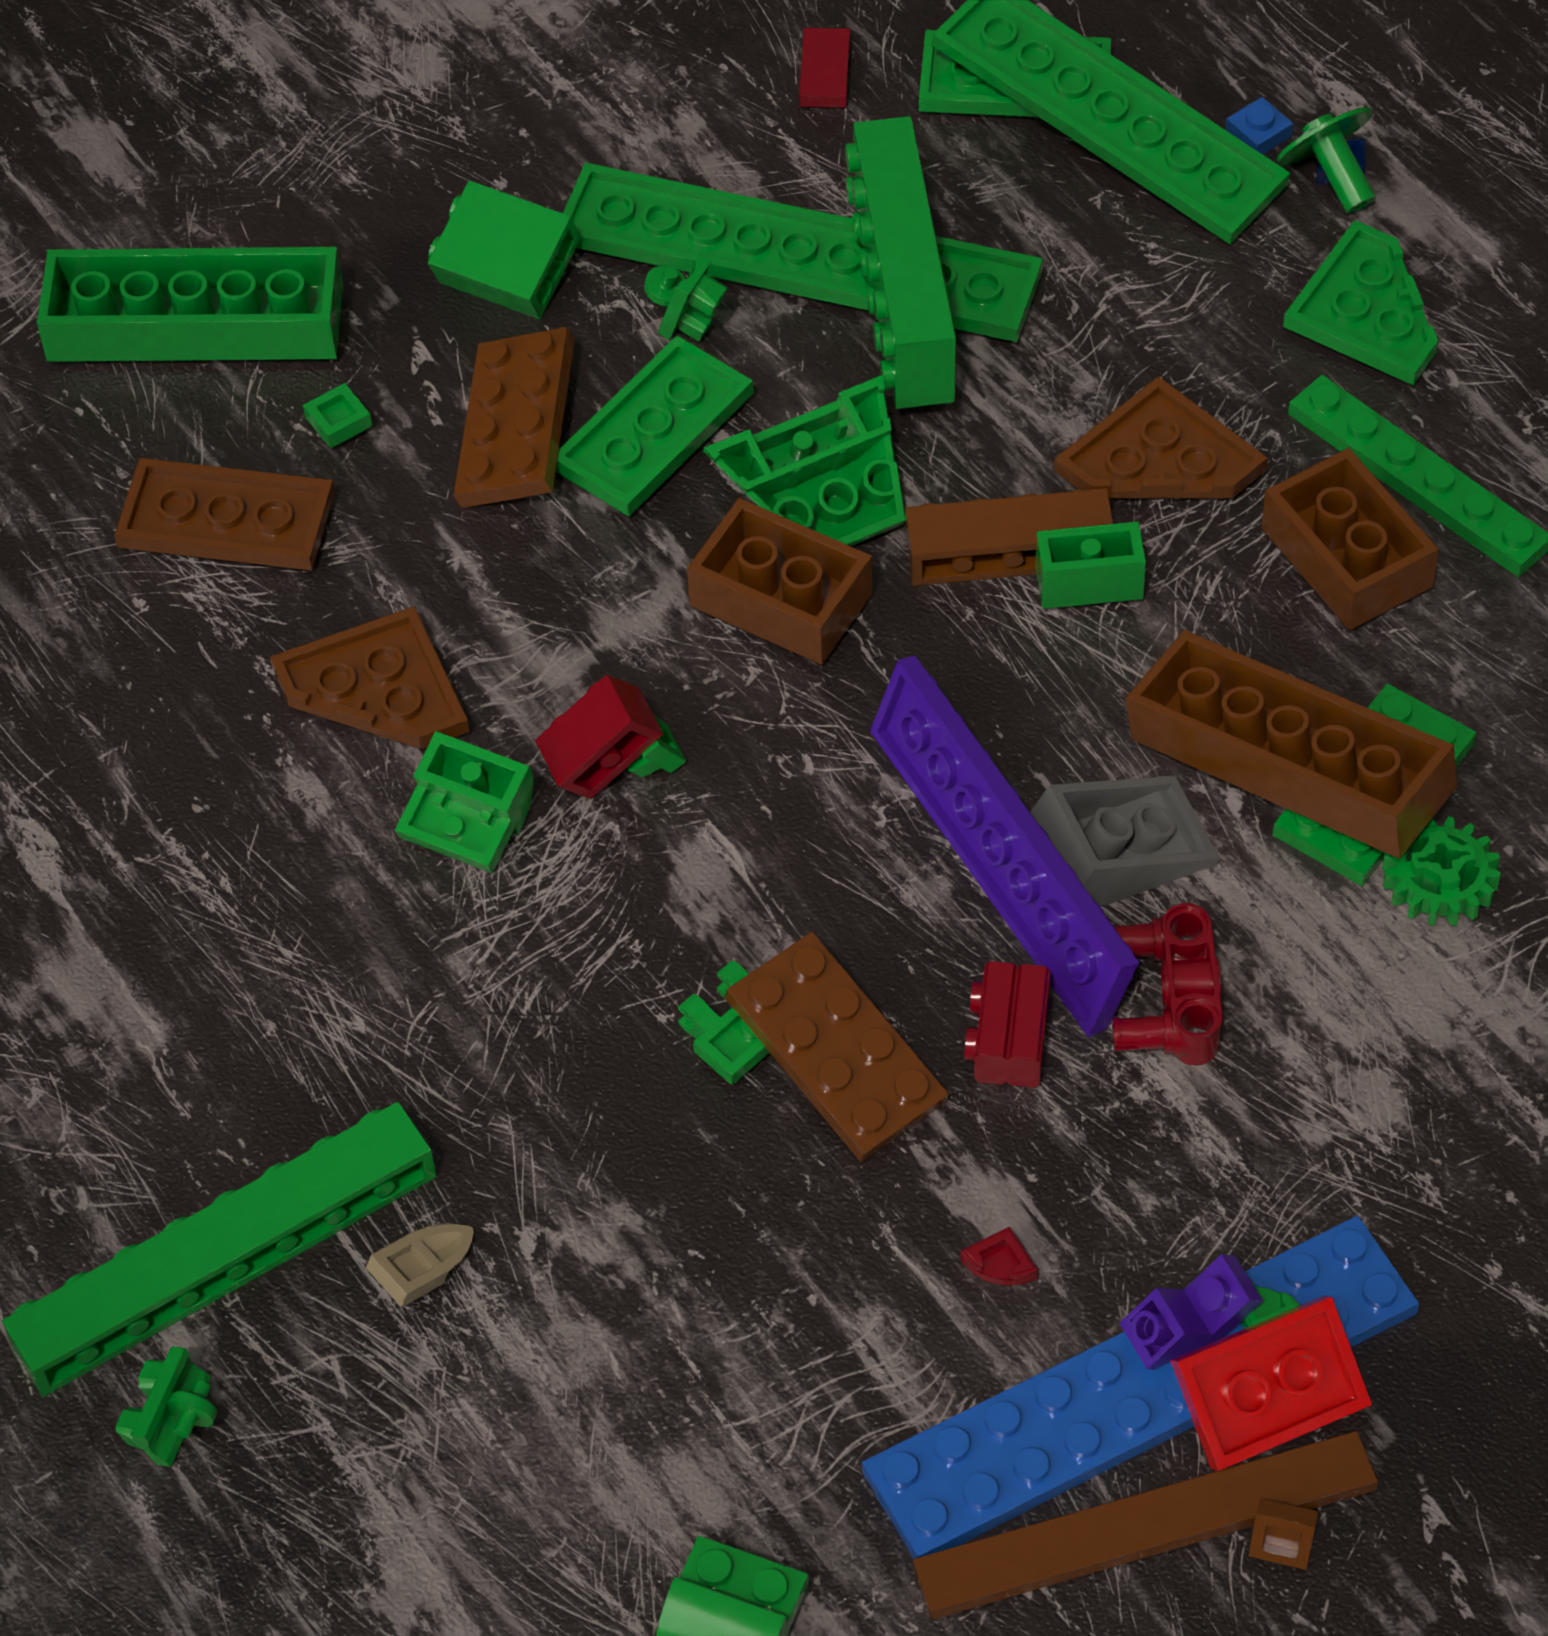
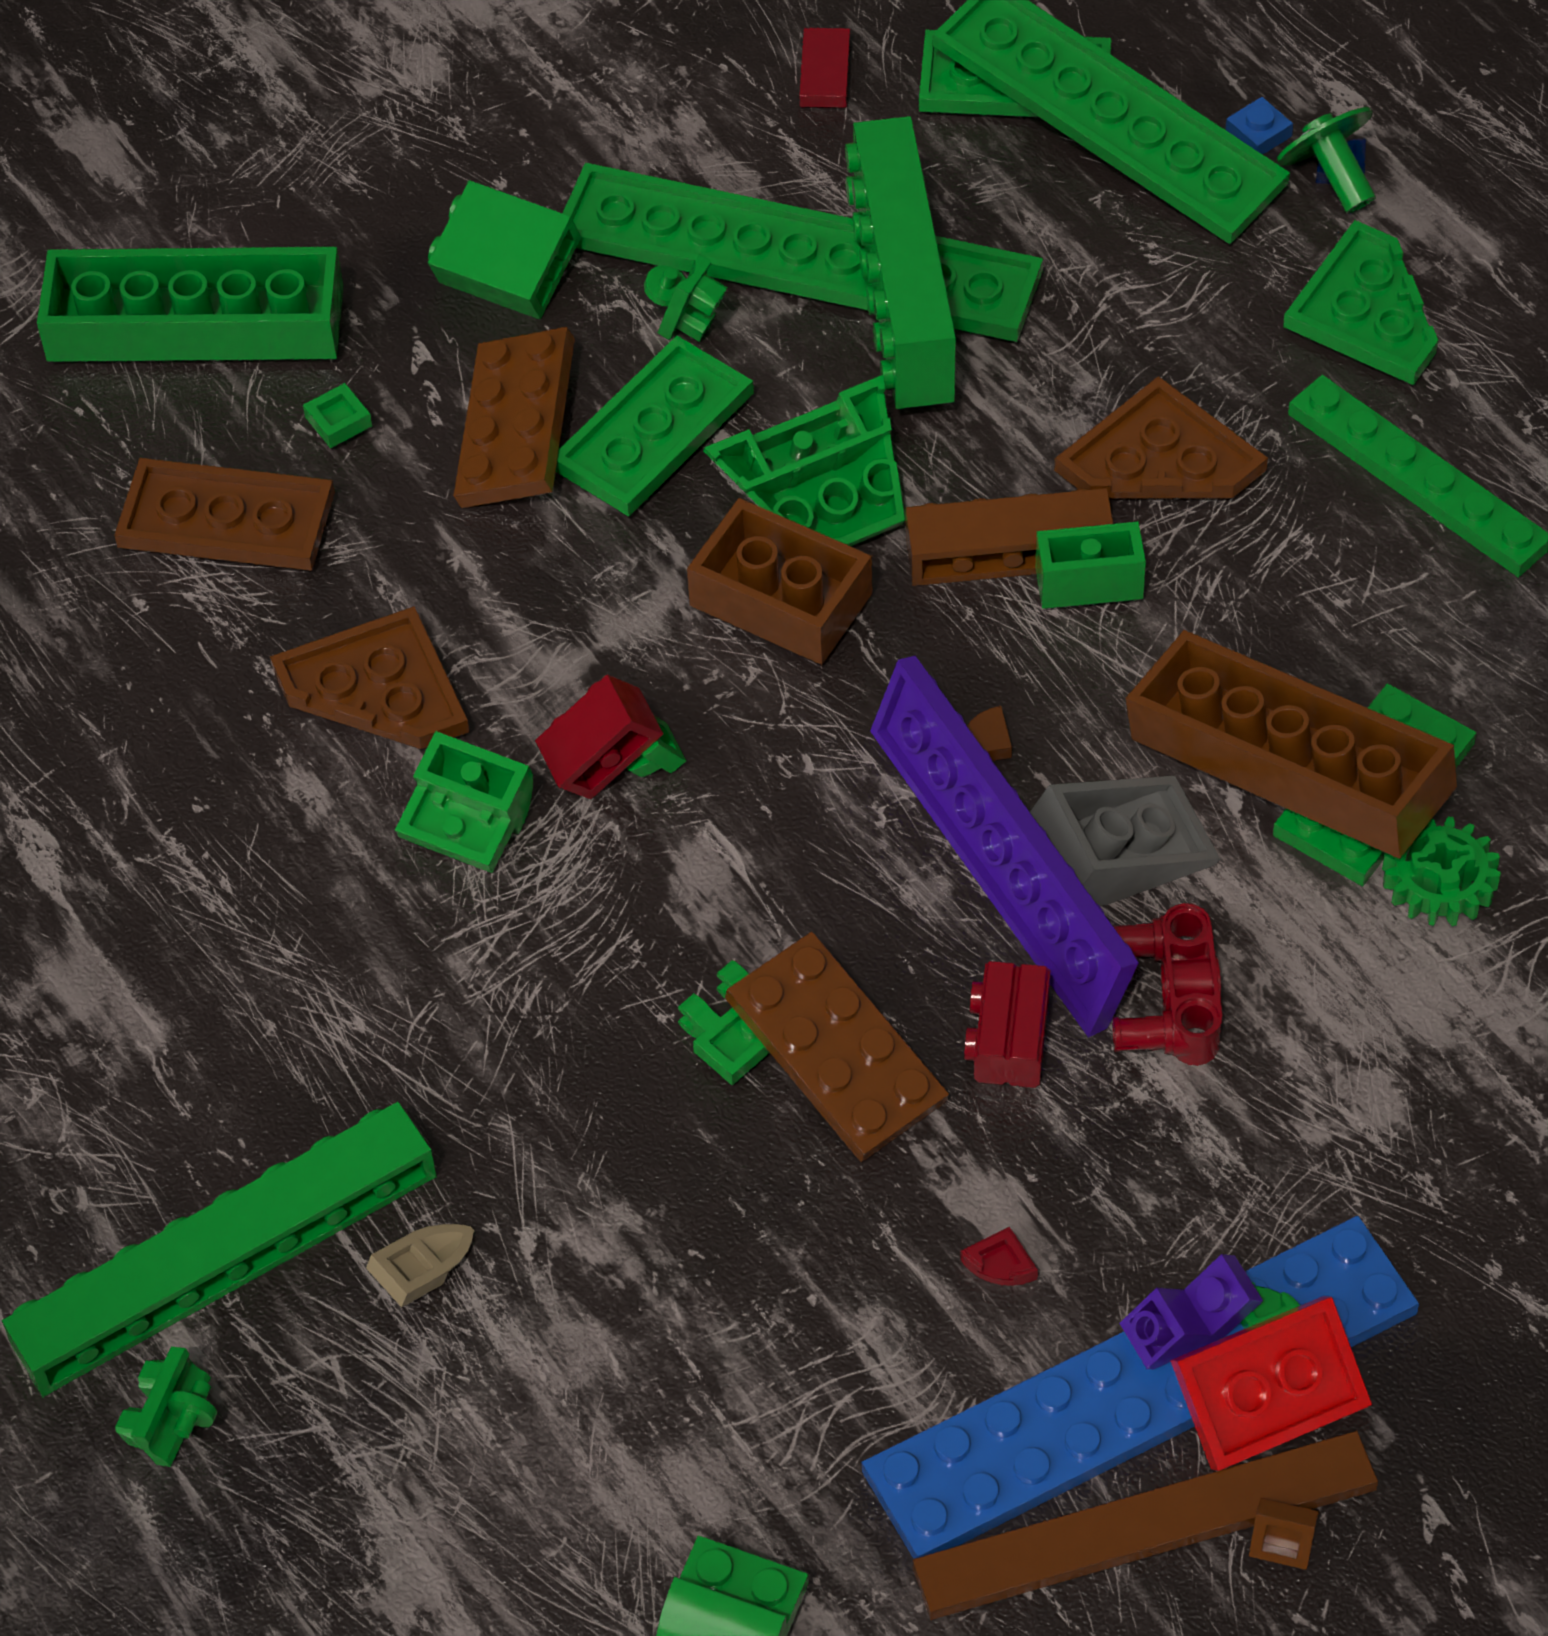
reddish brown brick [1261,448,1439,631] -> none
none -> reddish brown tile [967,706,1012,761]

